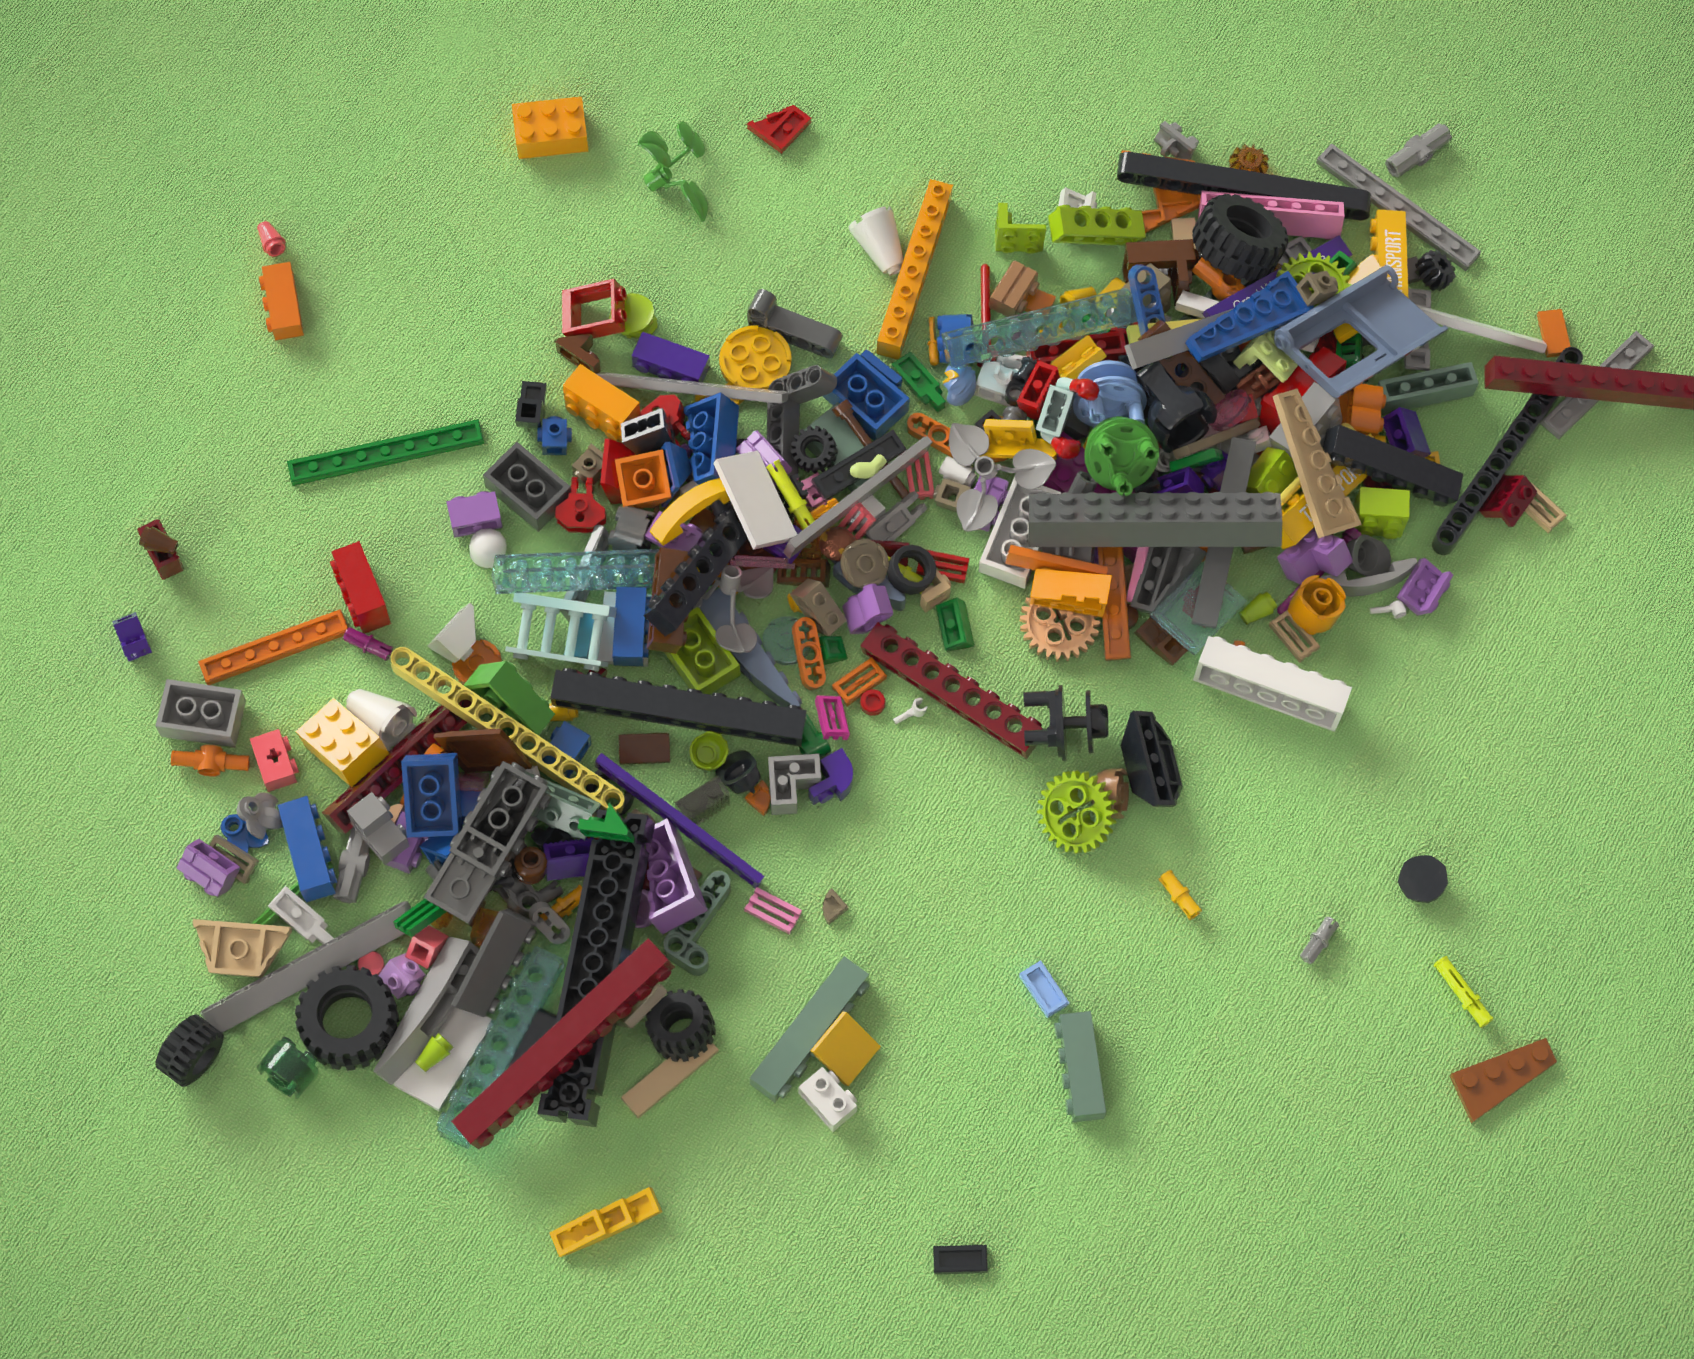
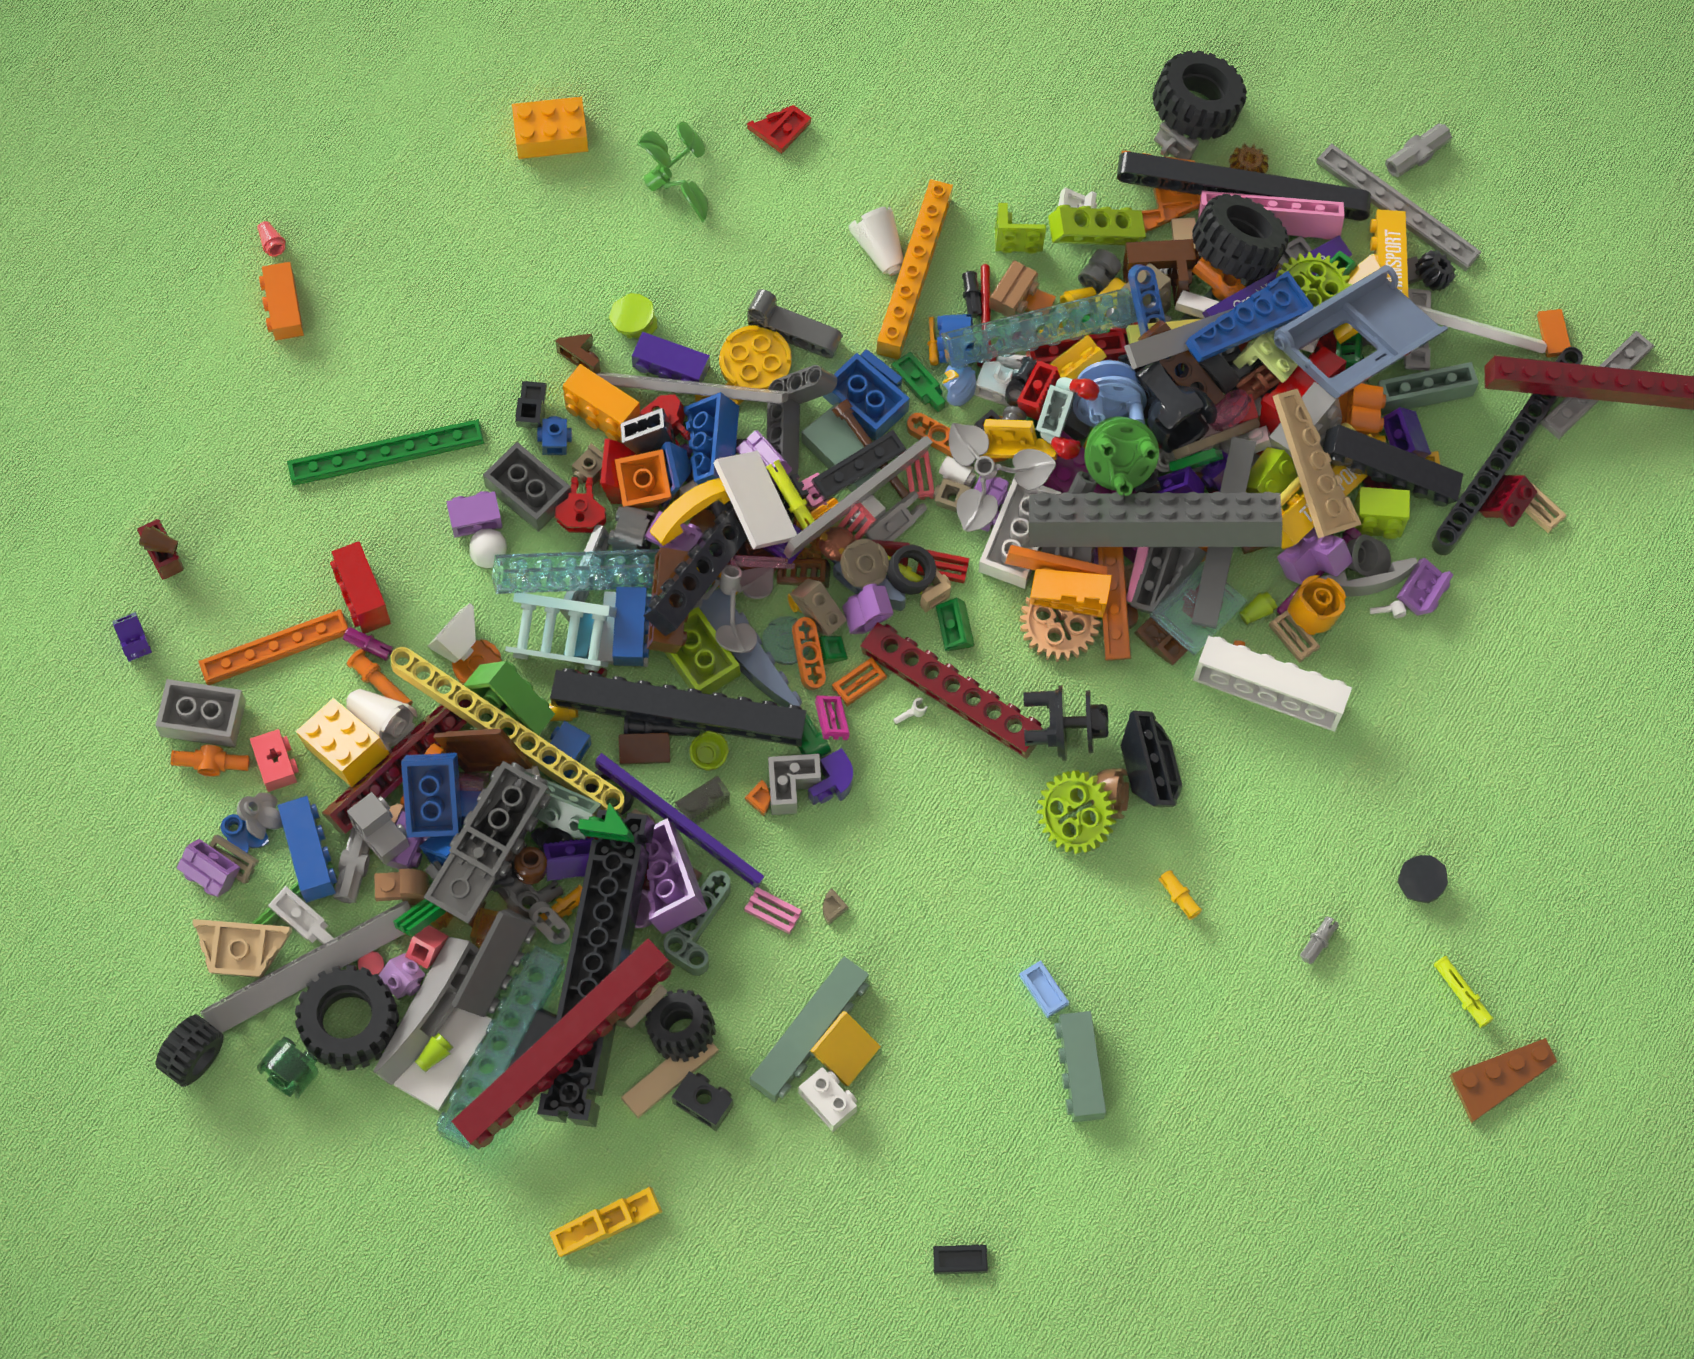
red window [562,279,627,339] -> none
black piece [715,750,761,794] -> none
black tyre [791,426,838,474] -> none
yellowish green arm [850,454,887,479] -> none
red tile [860,689,886,716] -> none
dark tan brick [1296,271,1339,307] -> none
none -> orange pin [346,649,413,706]
none -> medium nougat brick [374,869,430,906]
none -> black pin [624,718,700,737]
none -> black brick [672,1071,734,1131]
none -> black axle [962,271,982,318]
none -> dark grey wheel [1078,249,1122,294]
none -> black tyre [1152,51,1247,140]

